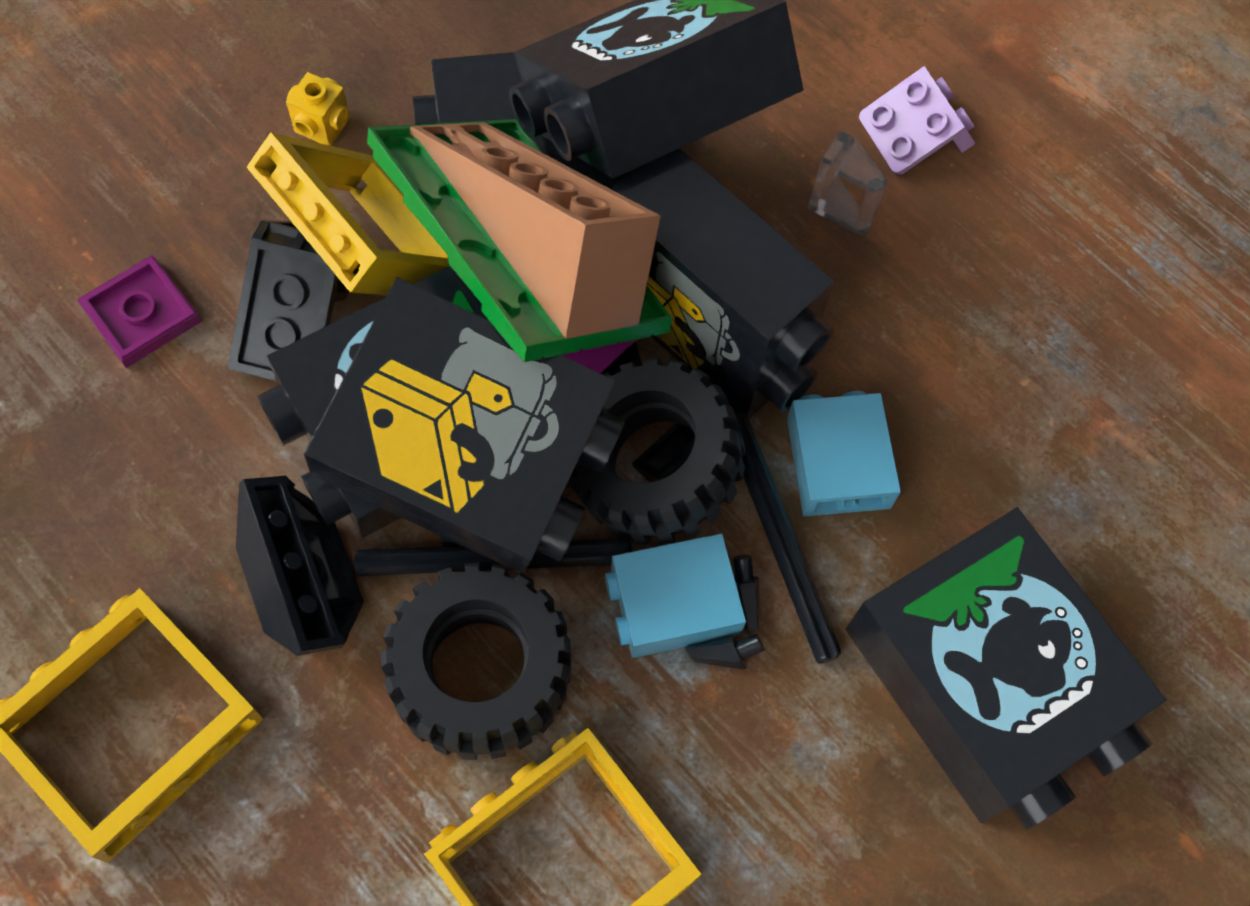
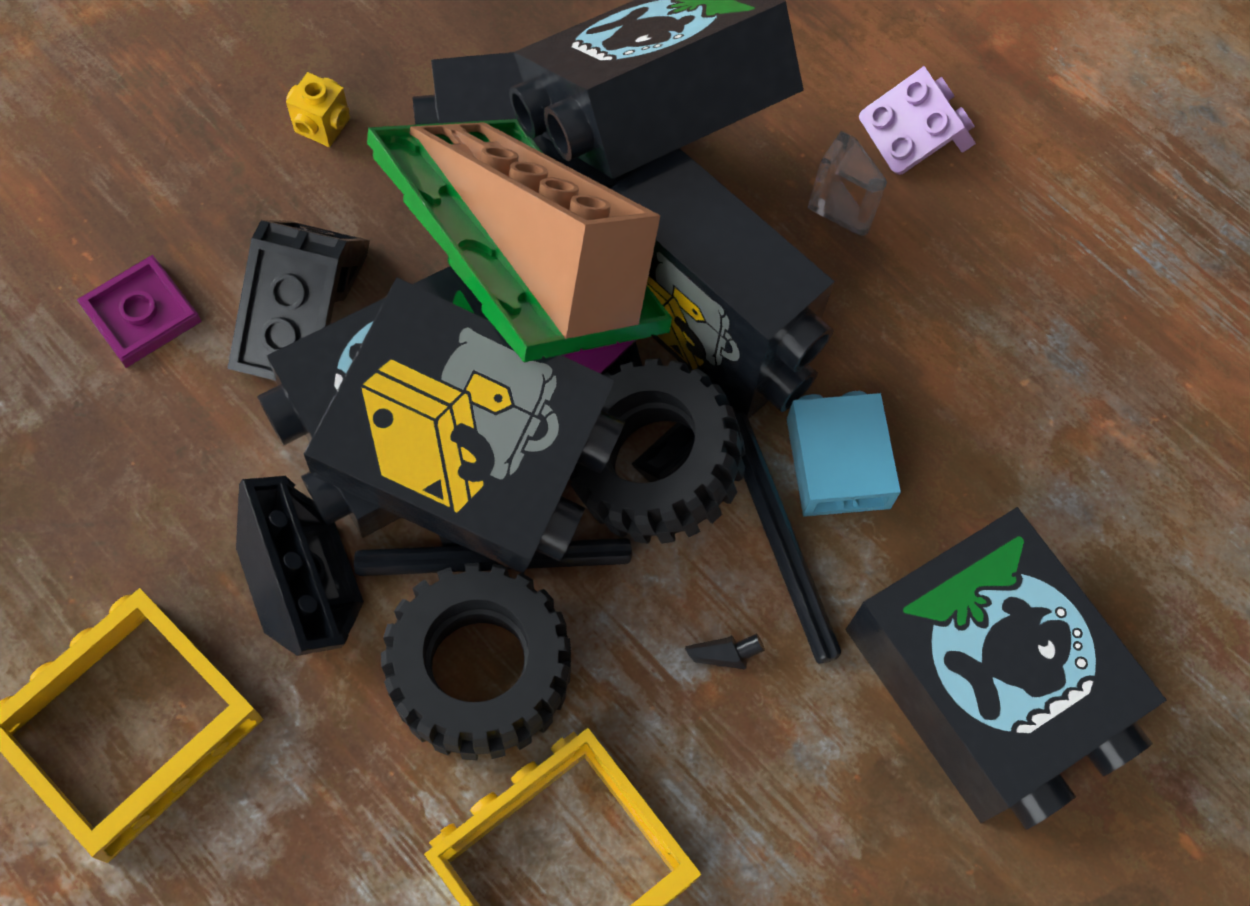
yellow window [247,132,450,295] -> none
medium azure brick [605,534,746,658] -> none
black bar [733,555,759,632] -> none

